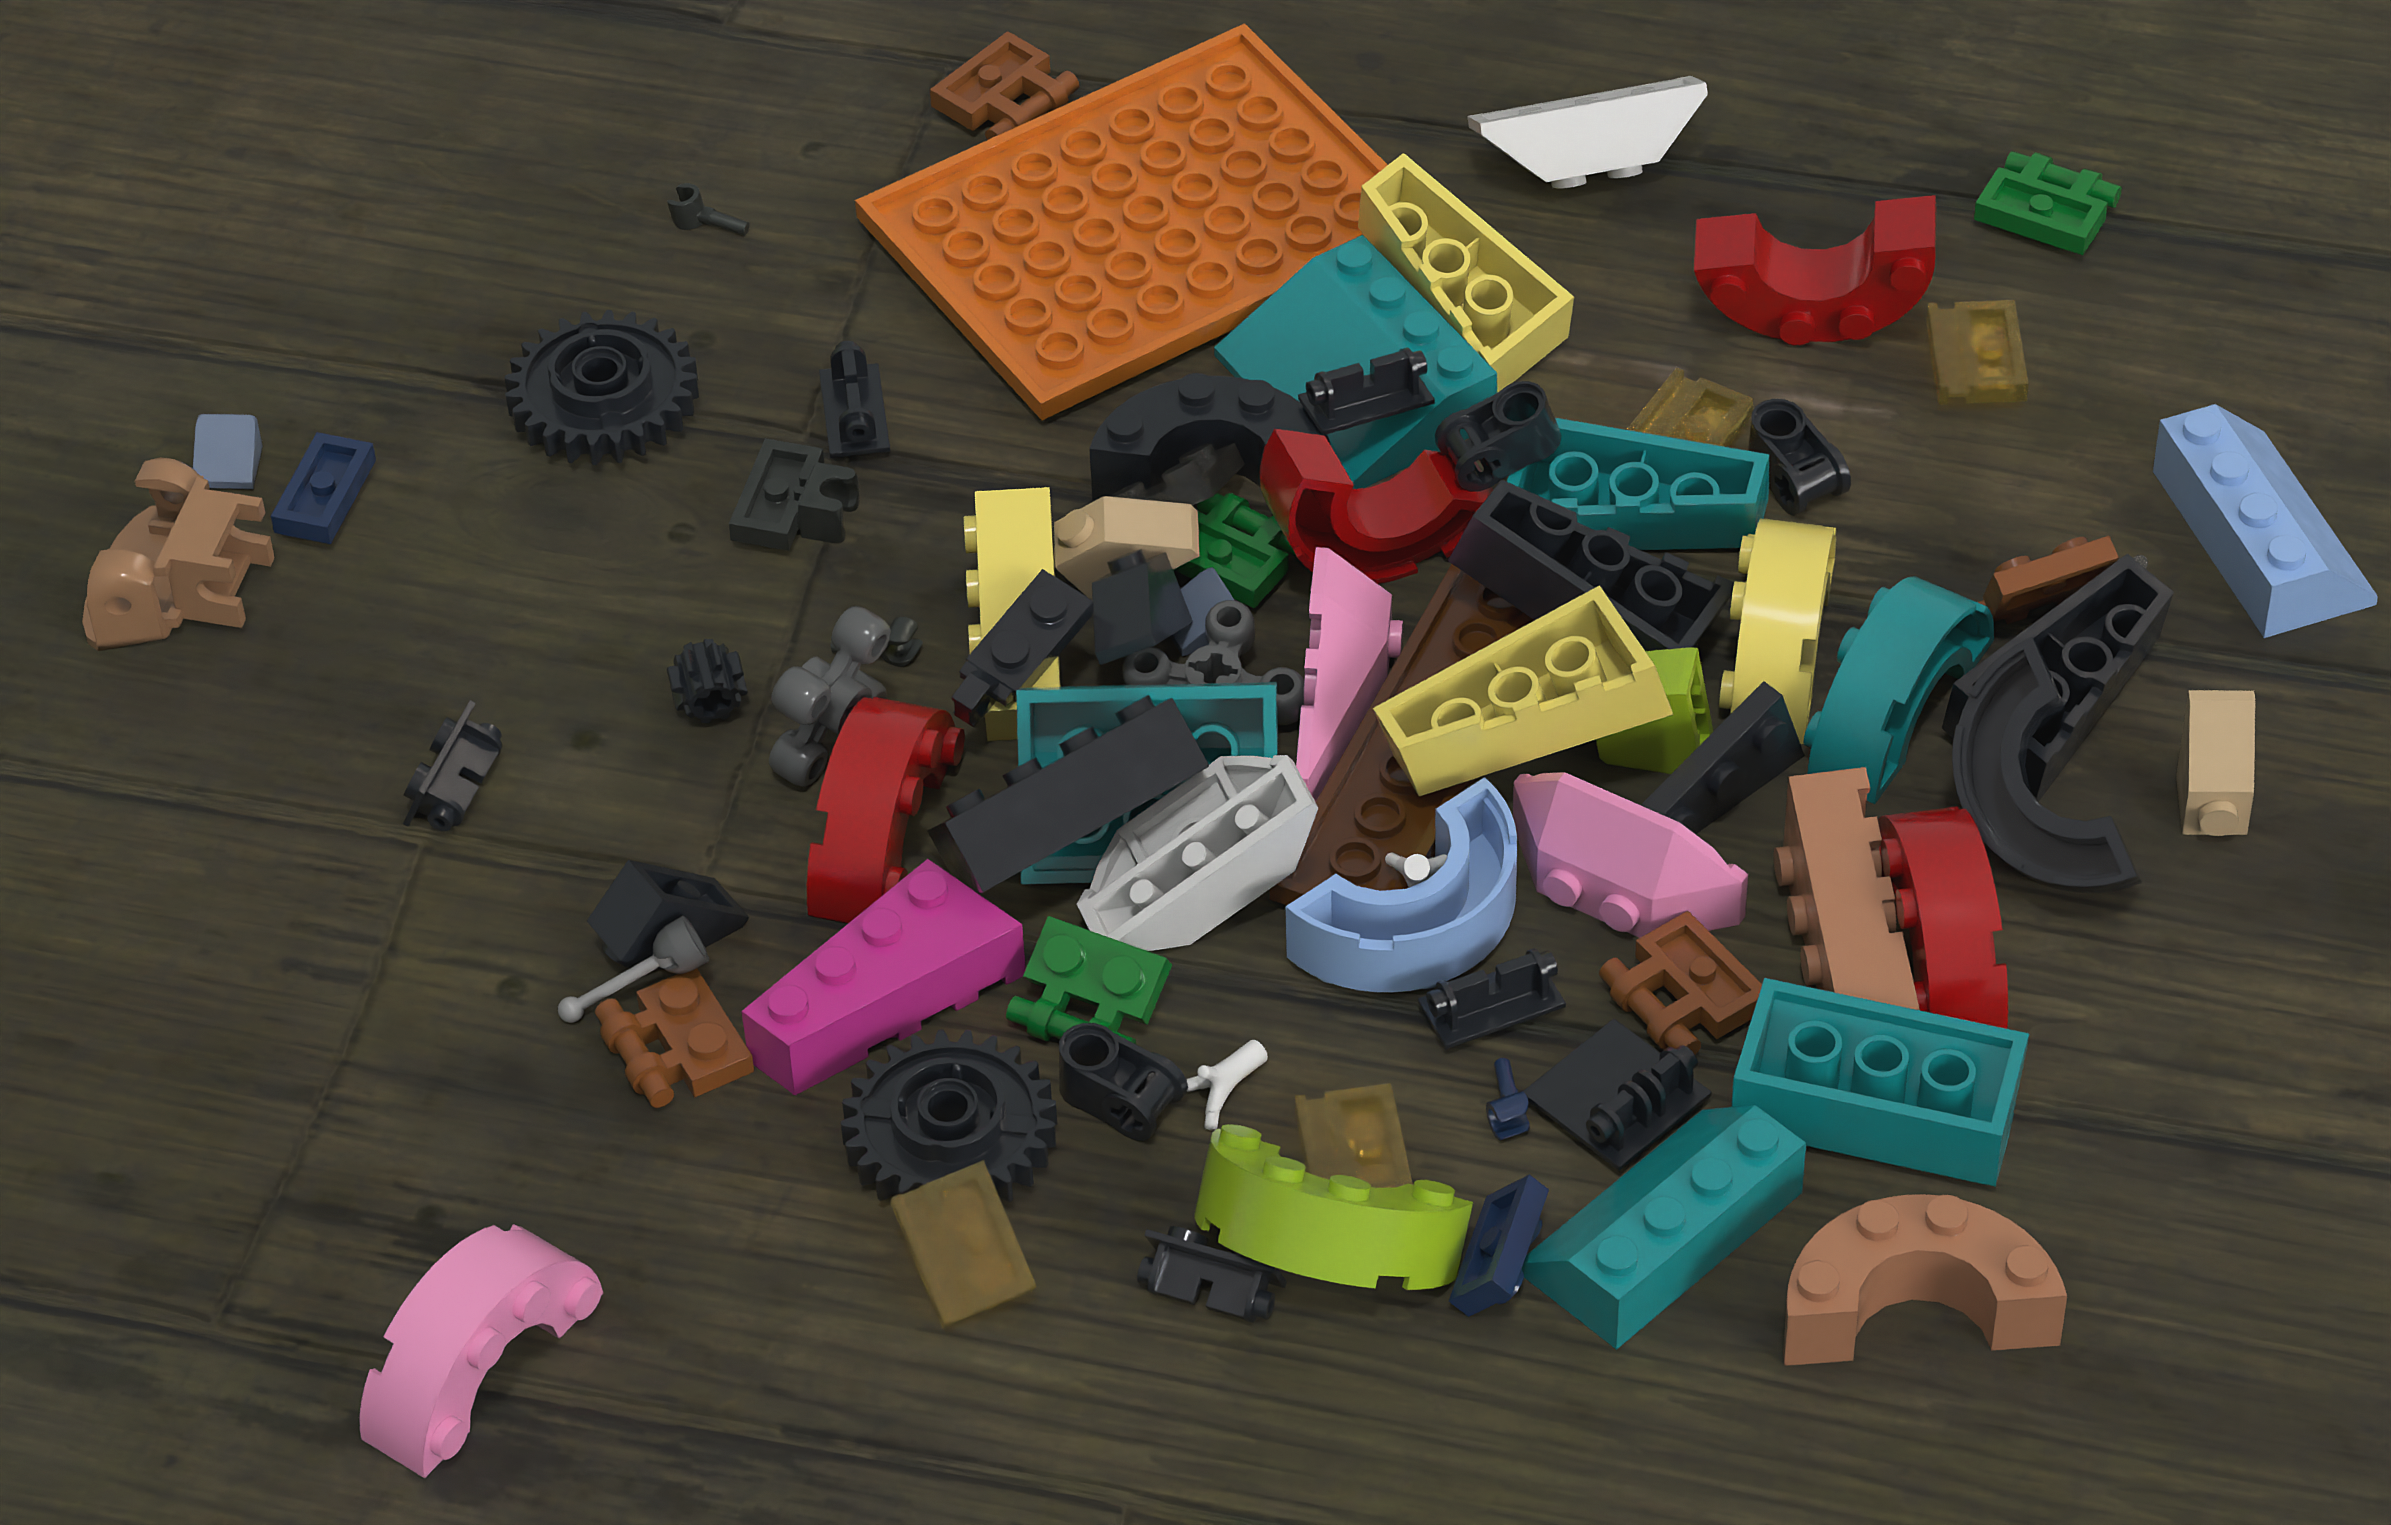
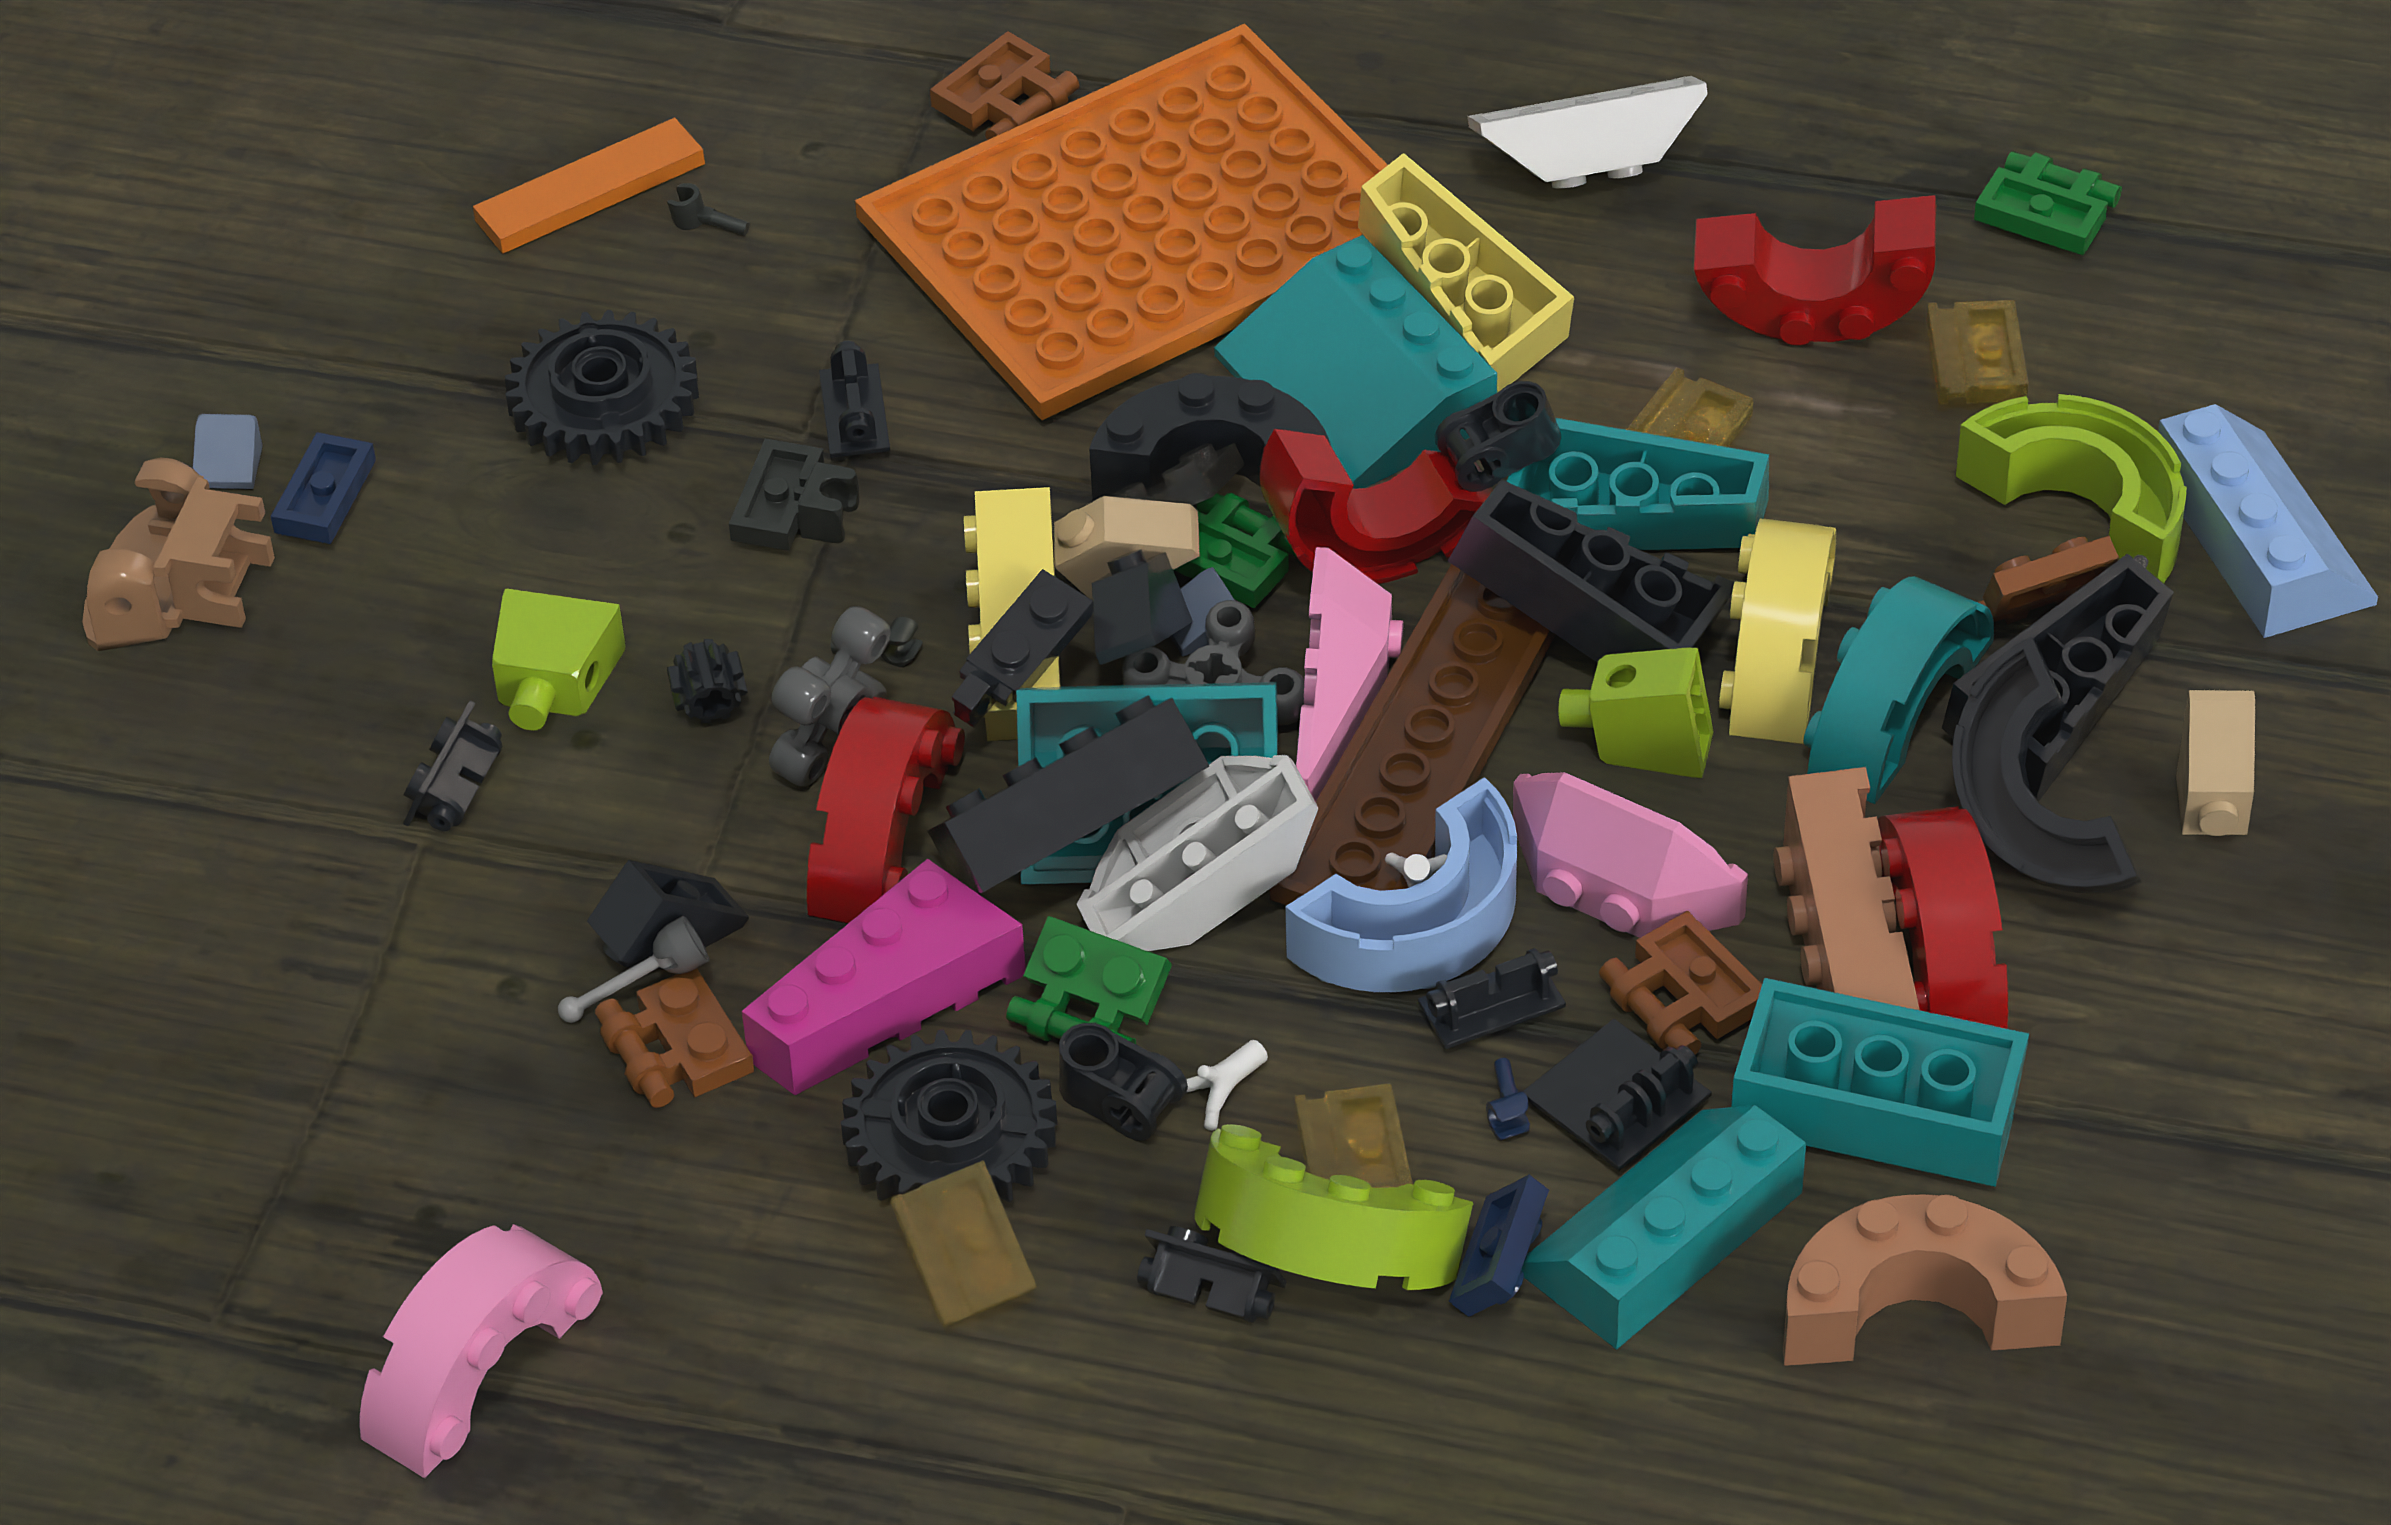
black hinge [1298,347,1435,435] -> none
light yellow wedge [1373,585,1673,796] -> none
black wing [1641,681,1805,834] -> none
black piece [1748,399,1851,516] -> none
none -> orange tile [473,117,705,254]
none -> lime torso [492,588,626,730]
none -> lime brick [1956,394,2187,584]

